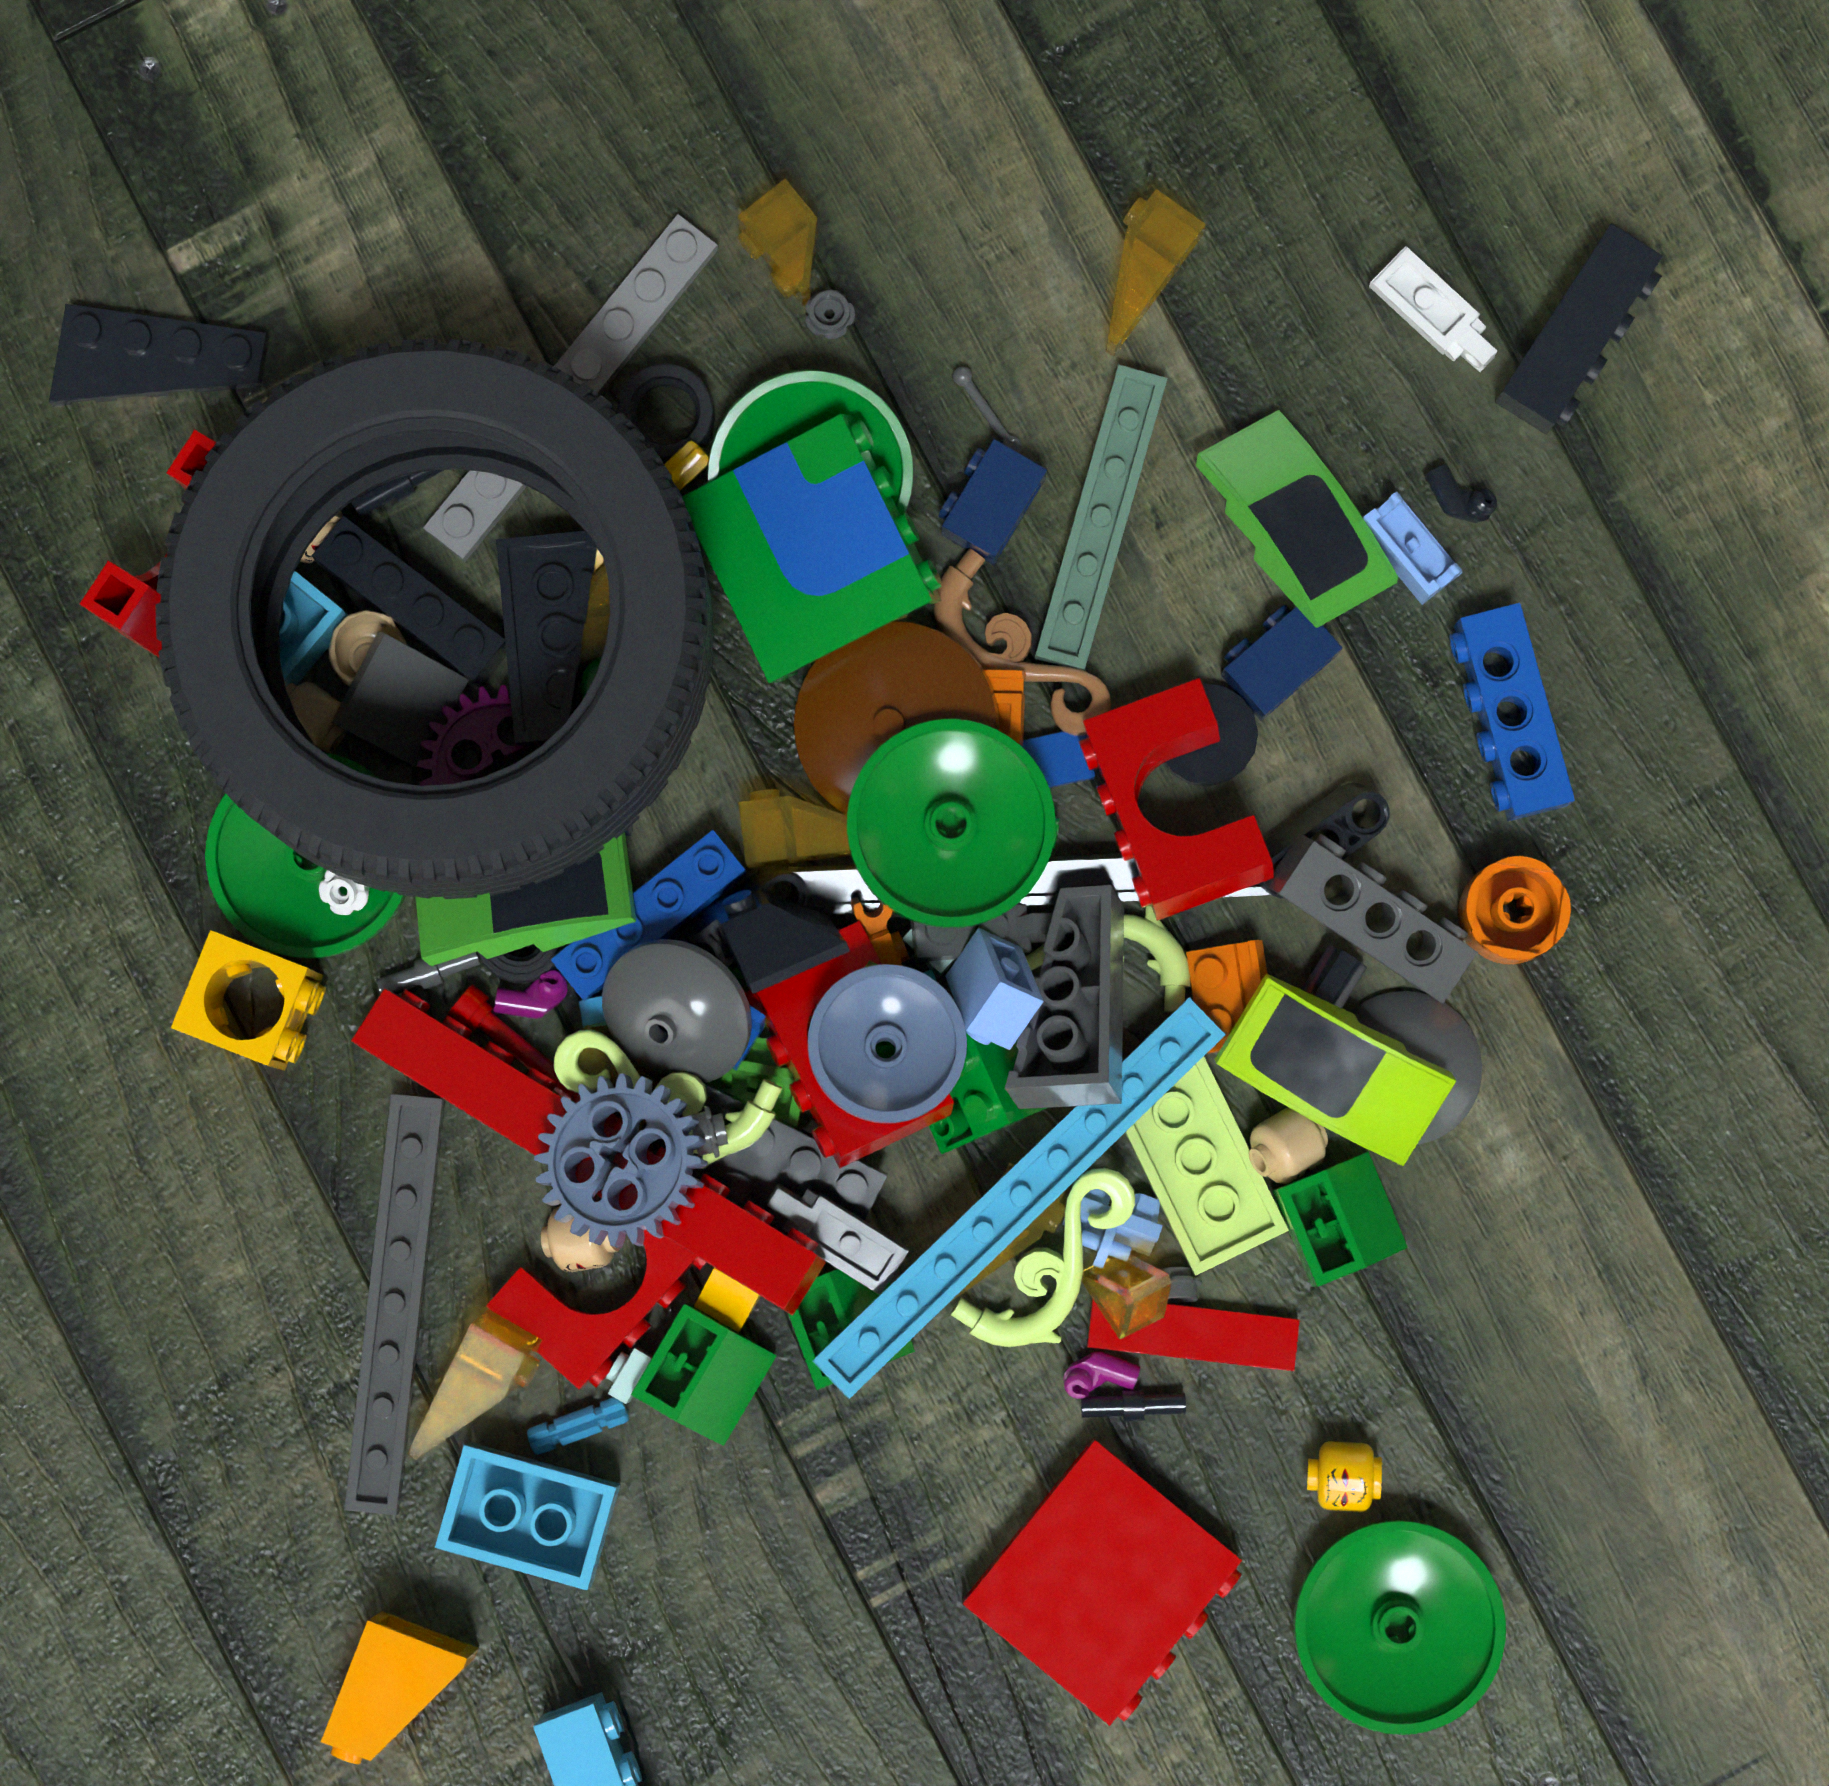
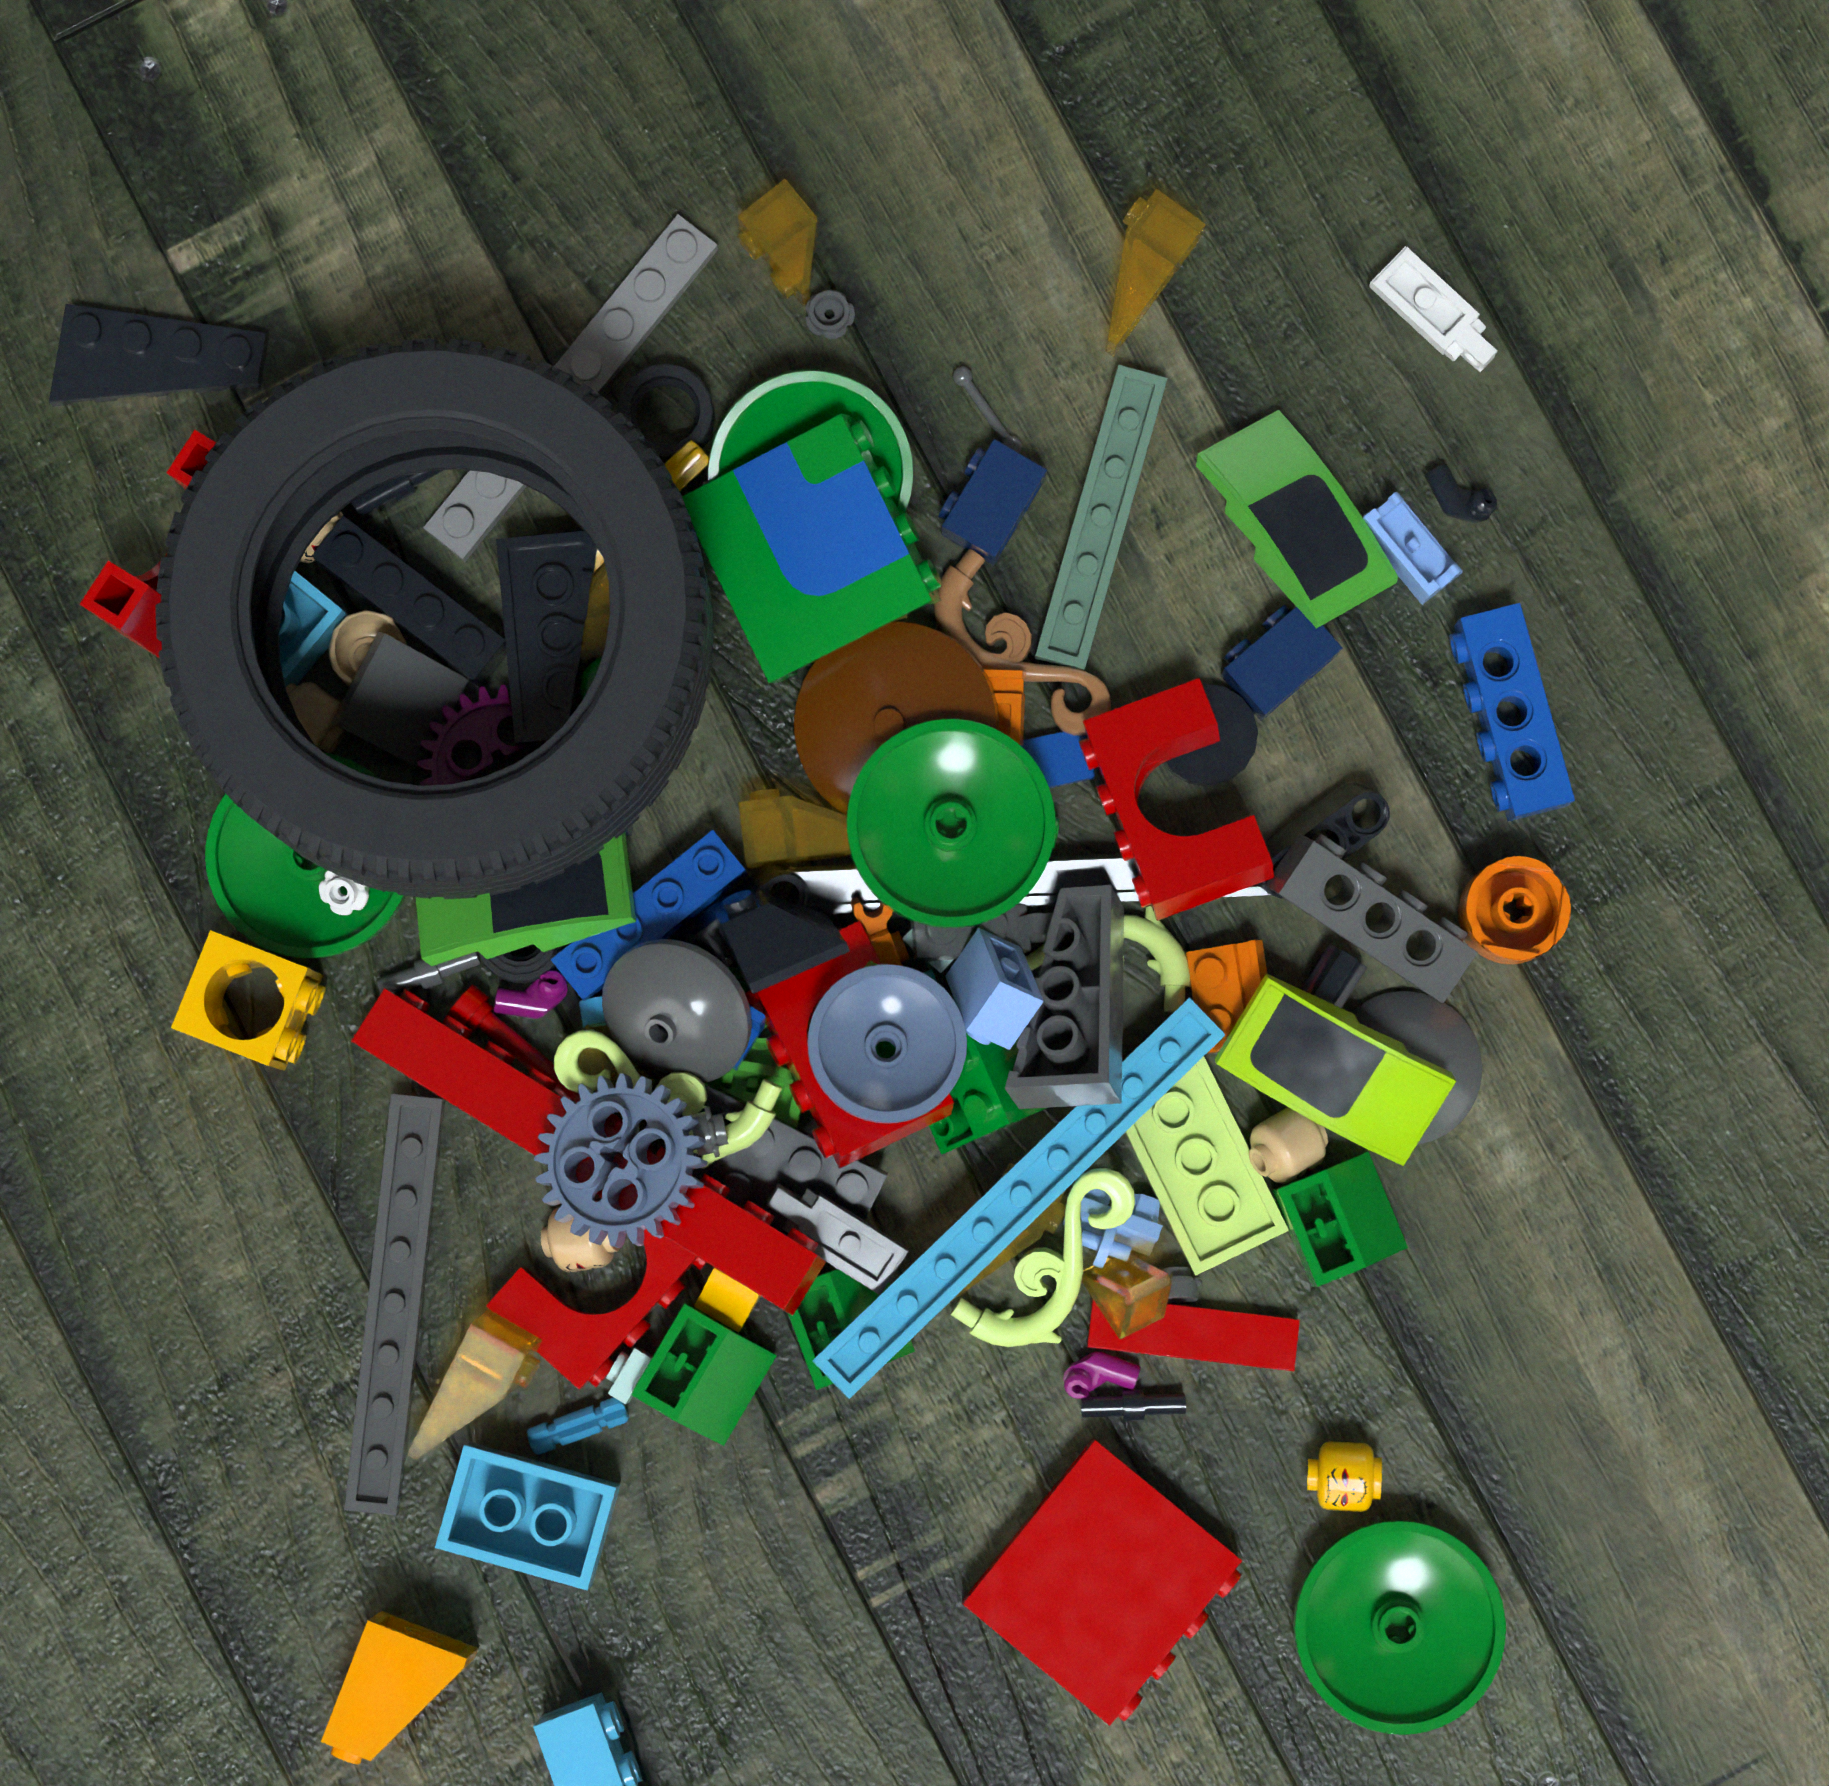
black brick [1495,223,1663,435] -> none

